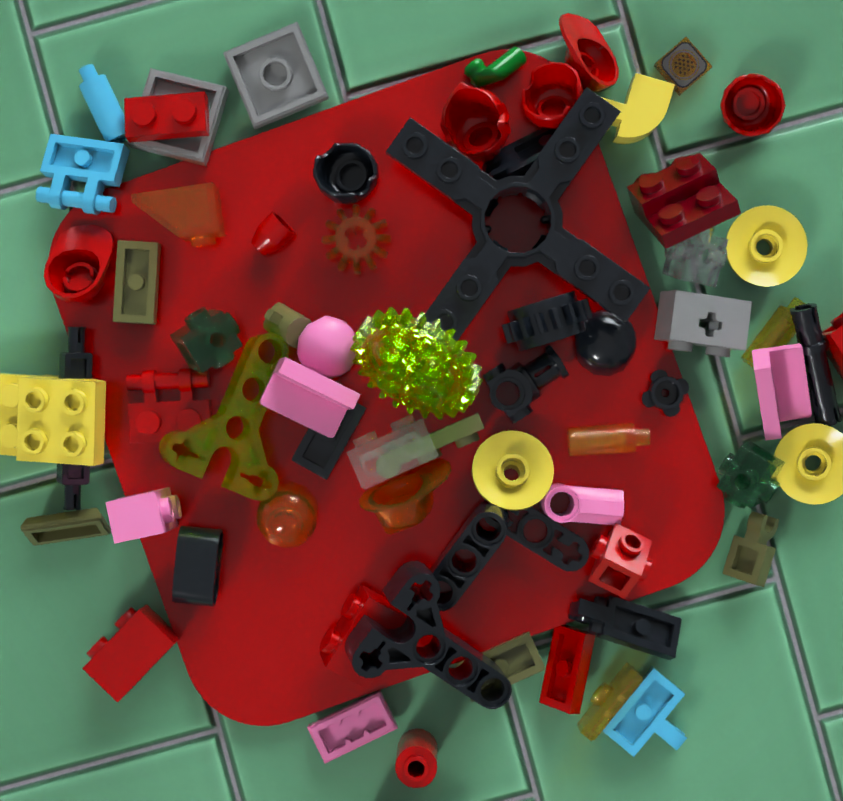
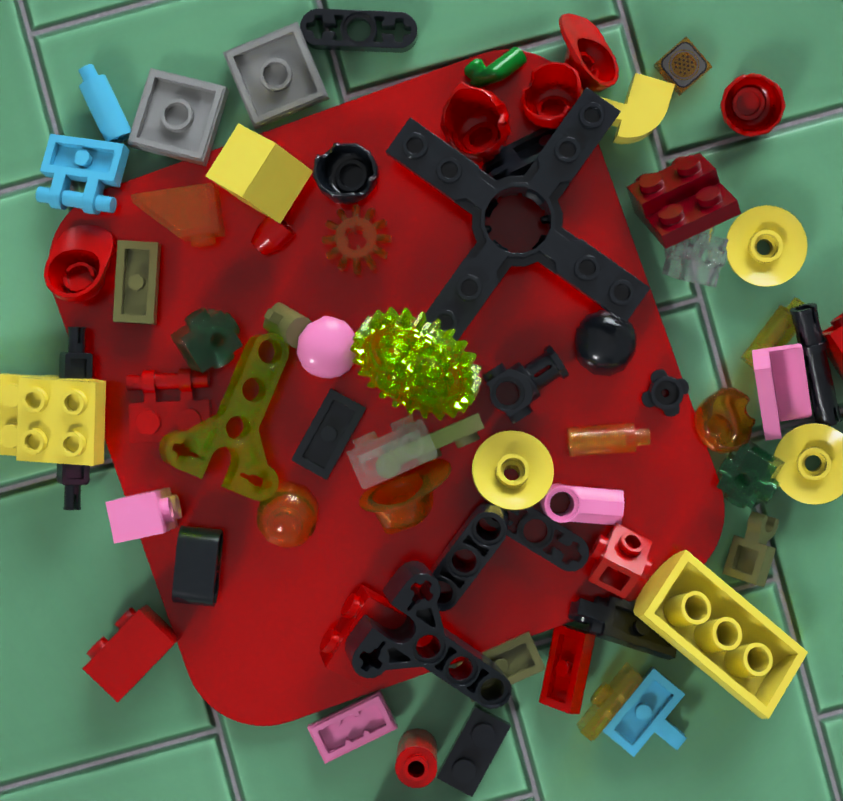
olive tile [21,508,112,546] -> none
red plate [124,91,210,142] -> none
bright pink panel [259,357,361,438] -> none
black gear [501,291,593,352] -> none
light grey brick [654,290,752,357] -> none
none -> light yellow head [206,123,313,224]
none -> black beam [300,9,418,53]
none -> black plate [437,704,511,797]
none -> light yellow brick [633,550,808,719]
none -> clear orange hair [694,387,756,454]

